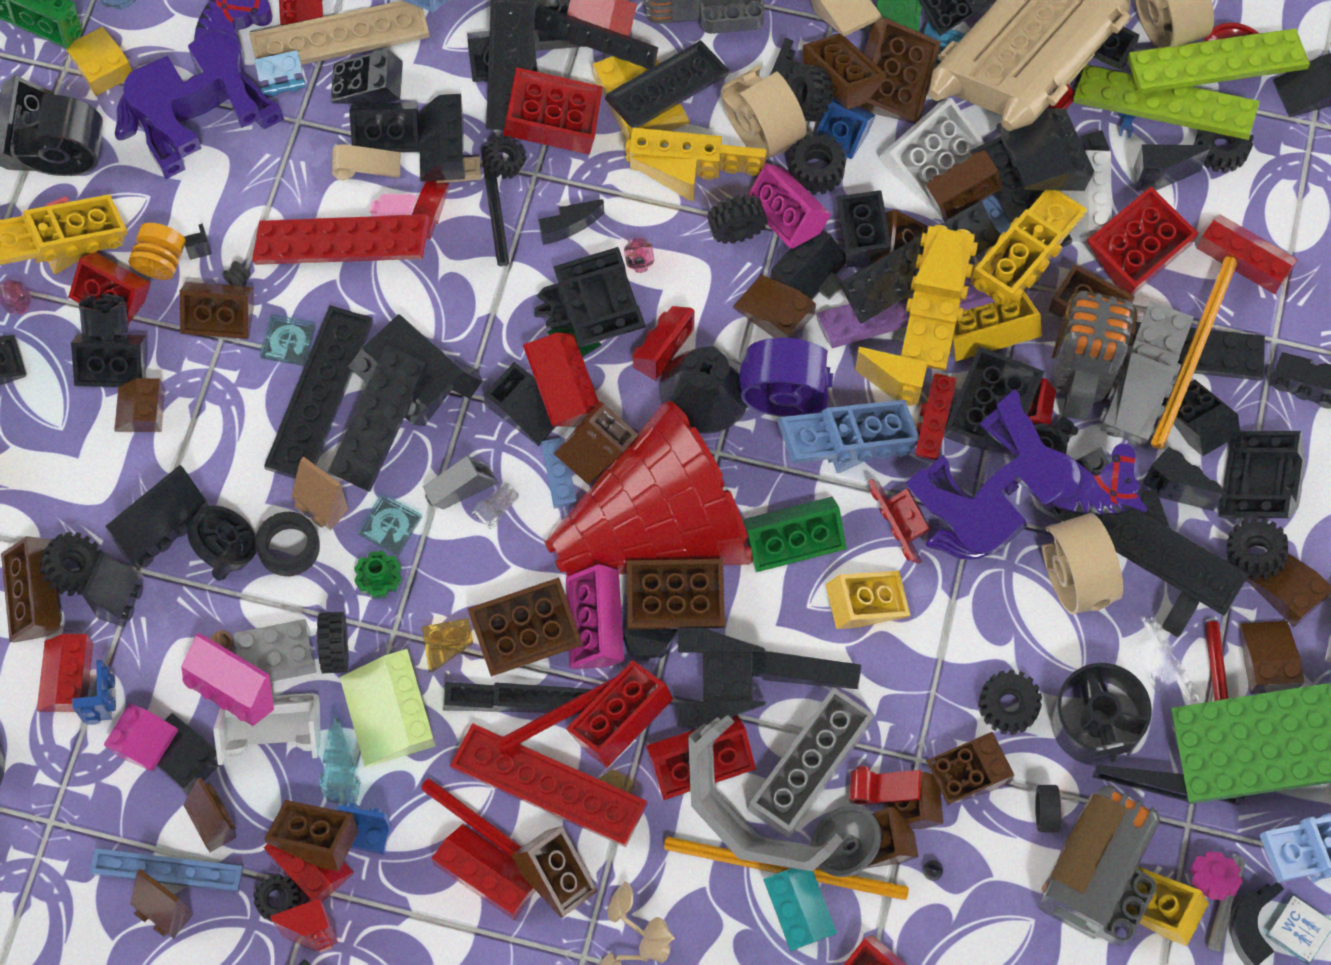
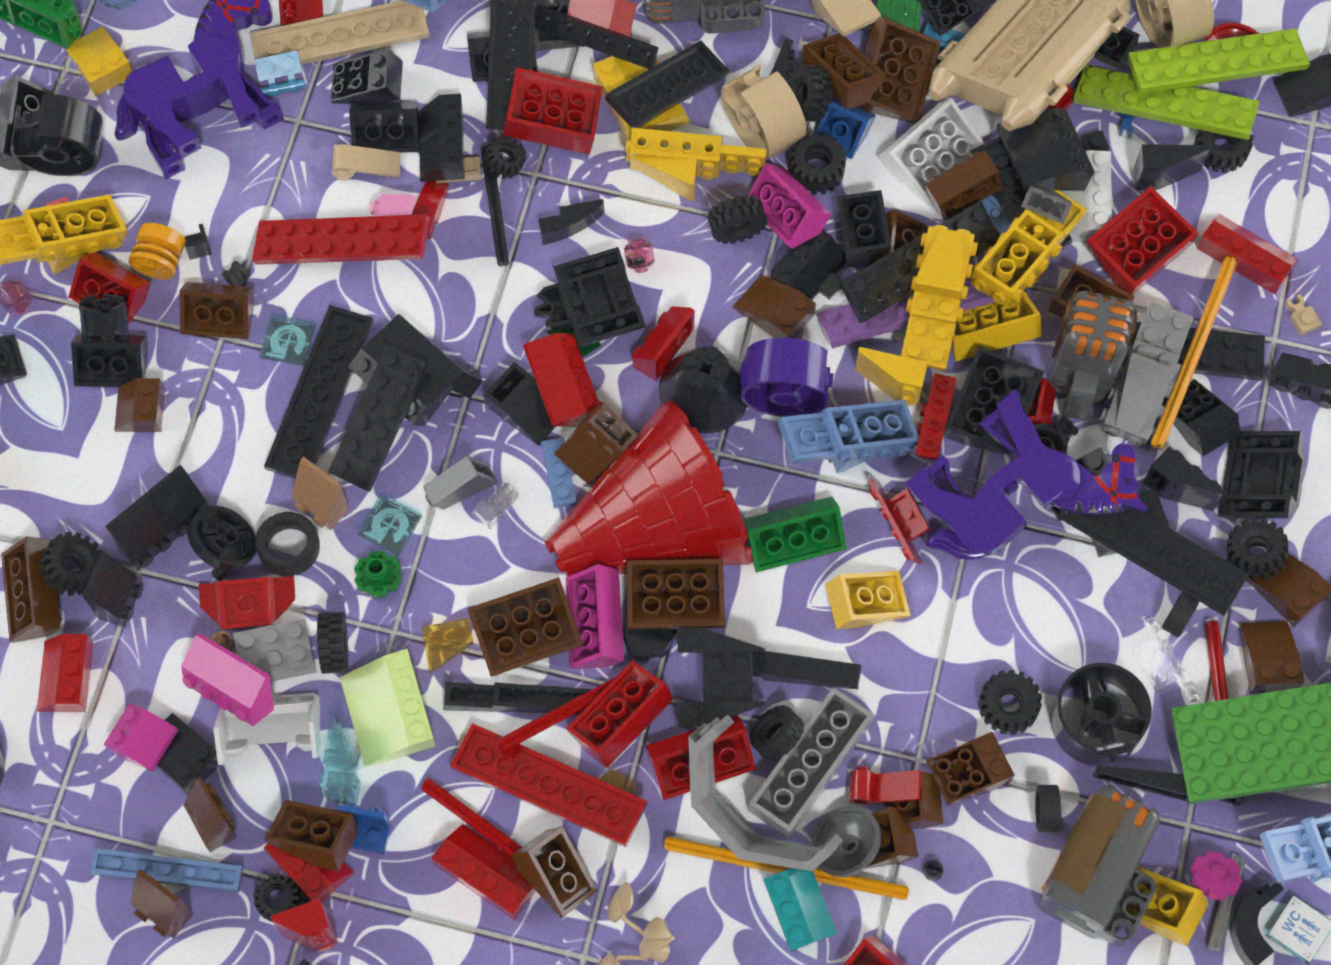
blue bracket [72,660,116,725] -> none
tan animal [1041,513,1123,615] -> none
none -> red piece [198,576,296,629]
none -> black tyre [749,705,804,760]
none -> flat silver slope [1021,185,1073,224]
none -> tan plate [1285,294,1322,337]

